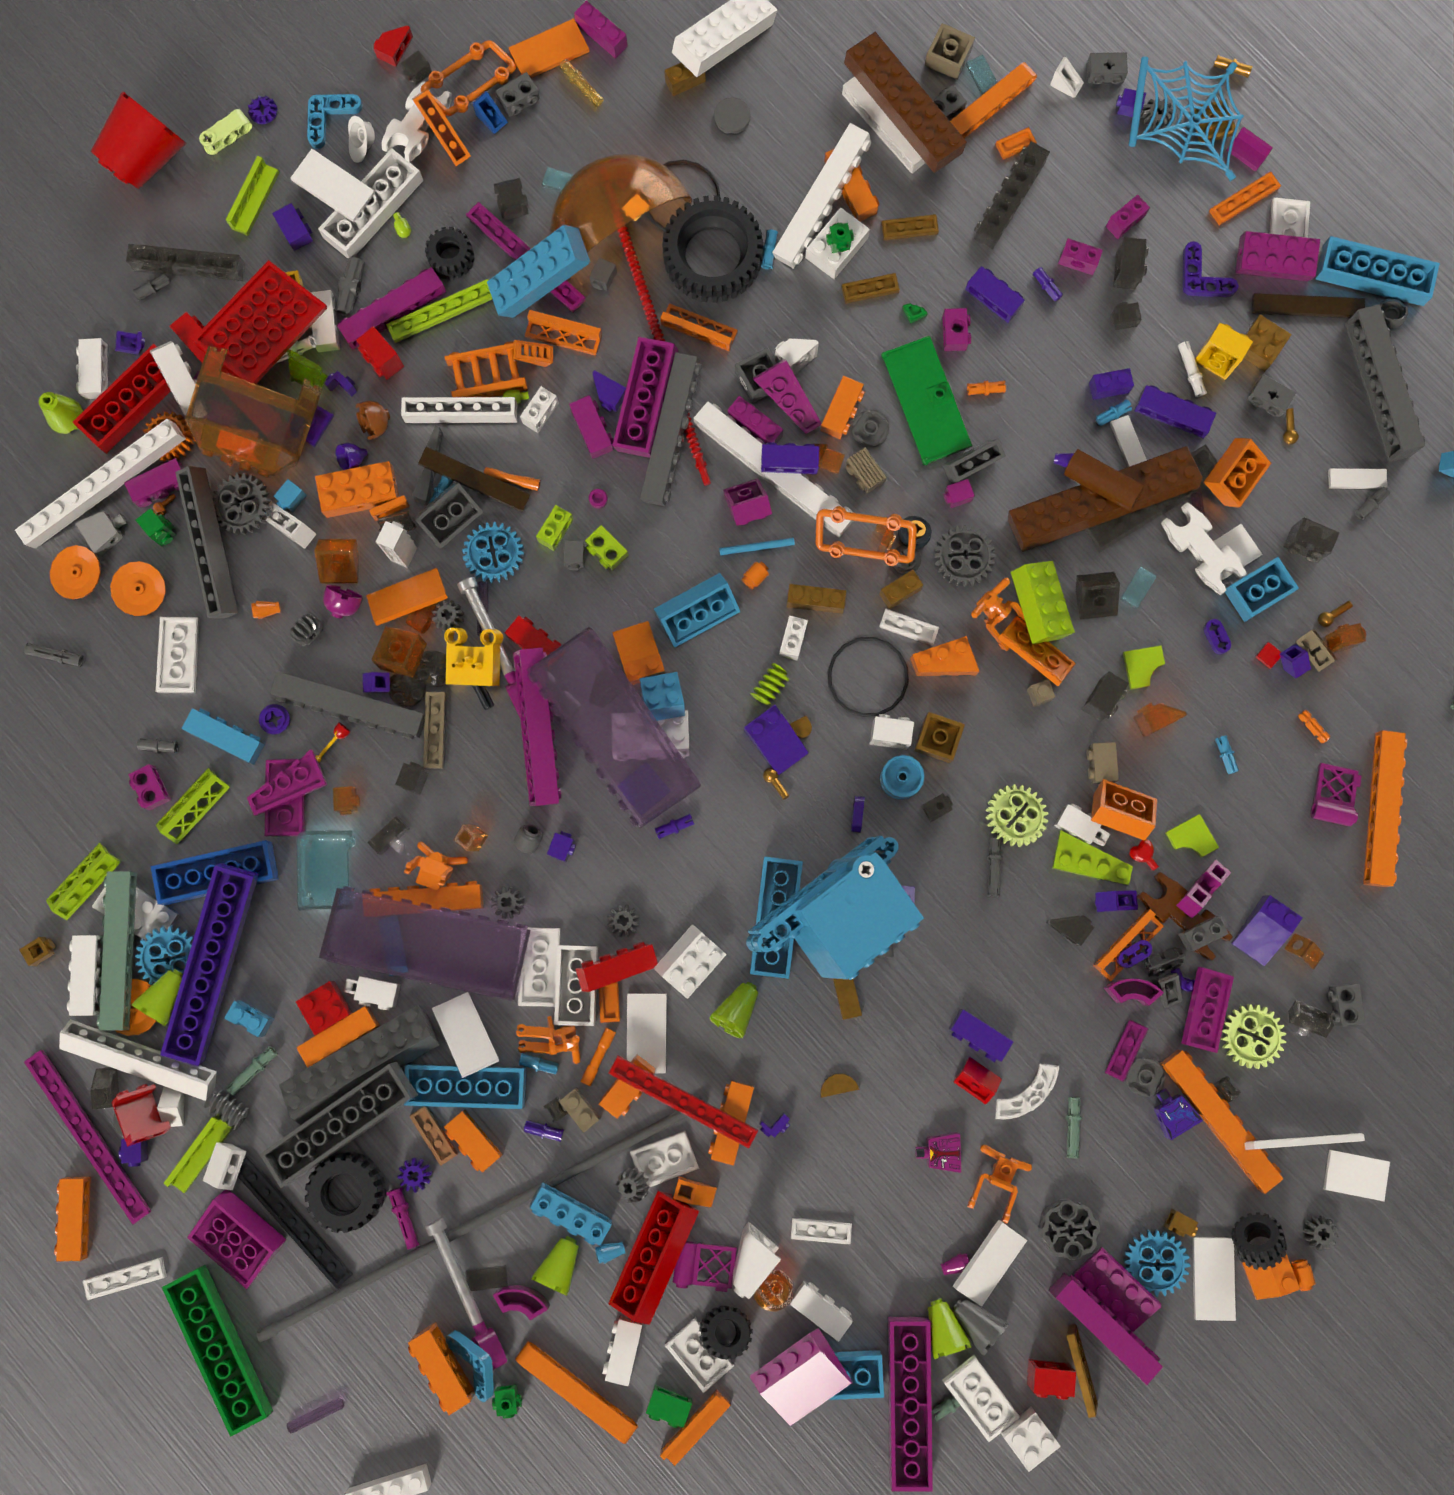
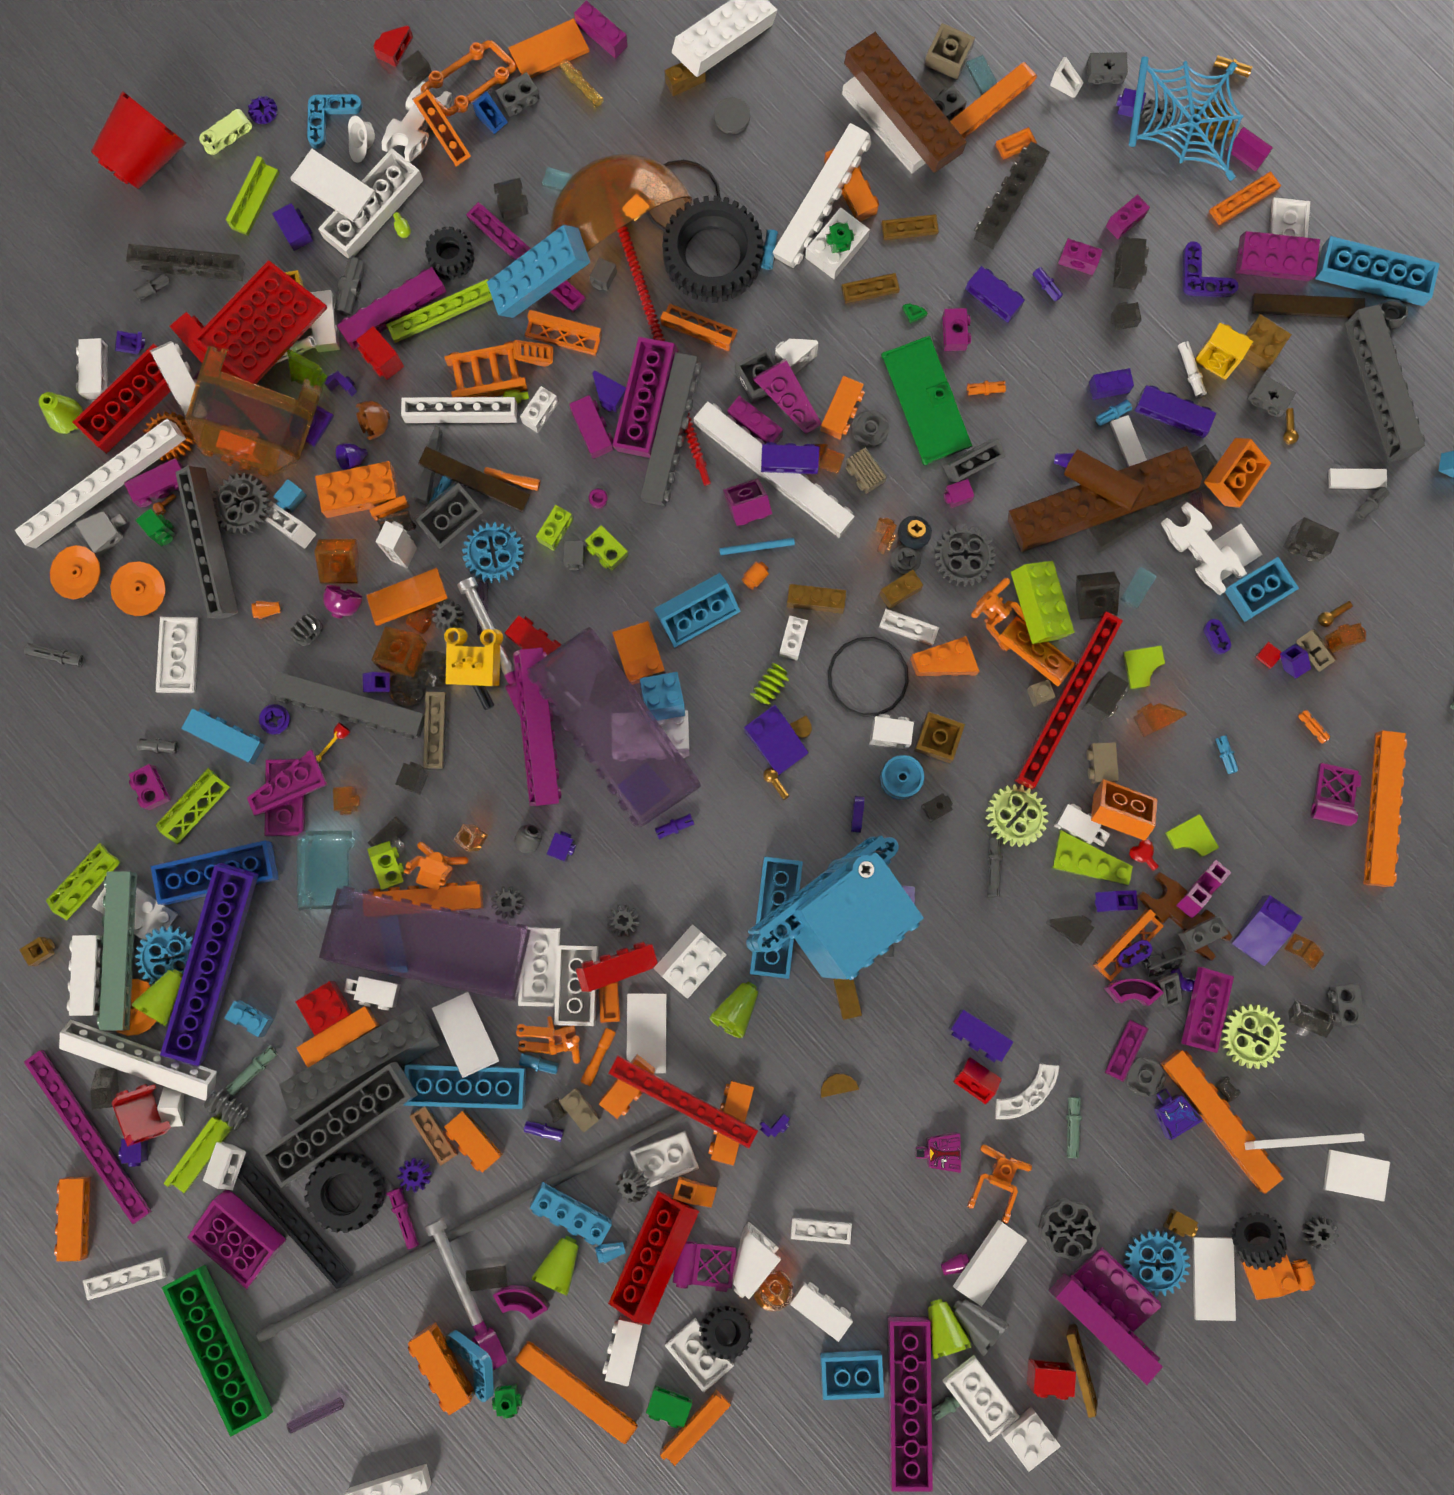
slope [749,1328,853,1426] -> none
orange bar [815,506,917,566] -> none
none -> lime brick [367,841,405,890]
none -> red brick [1014,611,1123,790]

